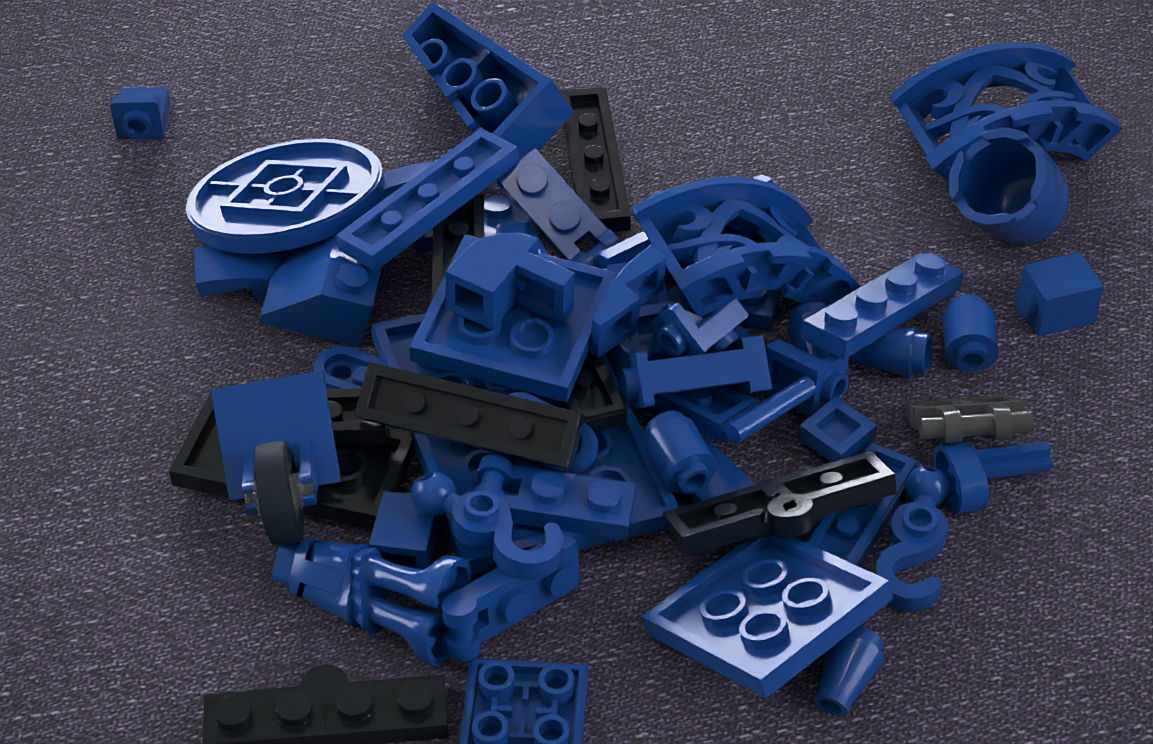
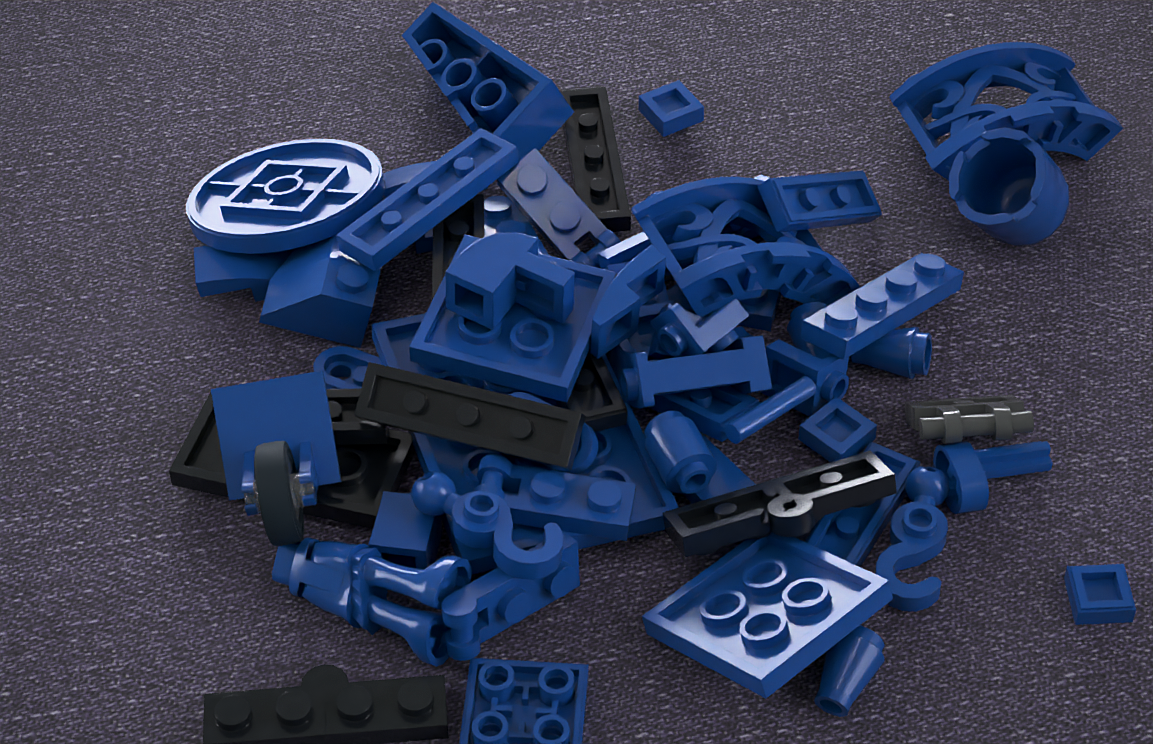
blue bracket [110,86,170,139] -> none
blue brick [942,294,999,372] -> none
blue brick [1015,252,1104,337] -> none
none -> blue plate [638,80,704,137]
none -> blue tile [757,170,882,233]
none -> blue tile [1064,564,1136,625]

